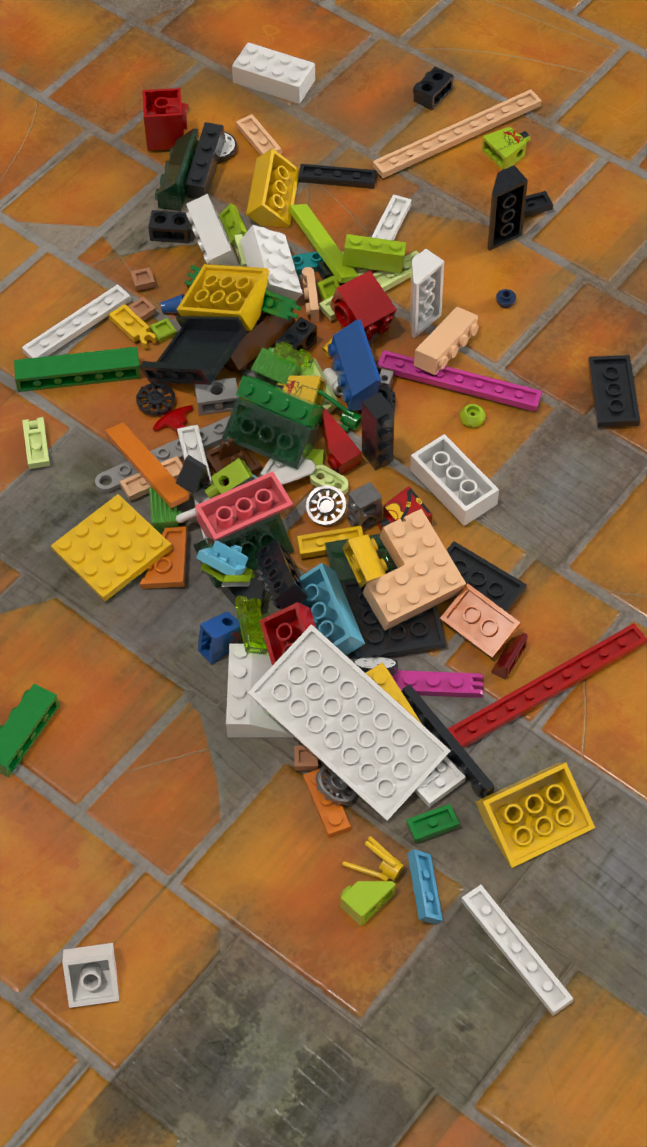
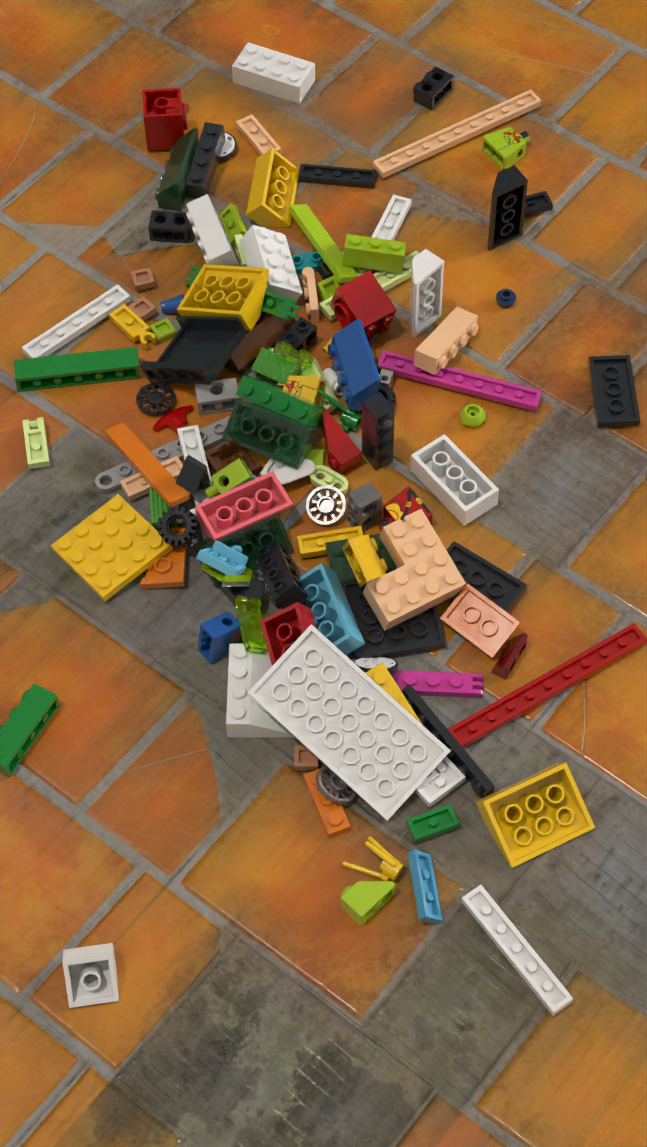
none -> black tyre [157,506,200,548]

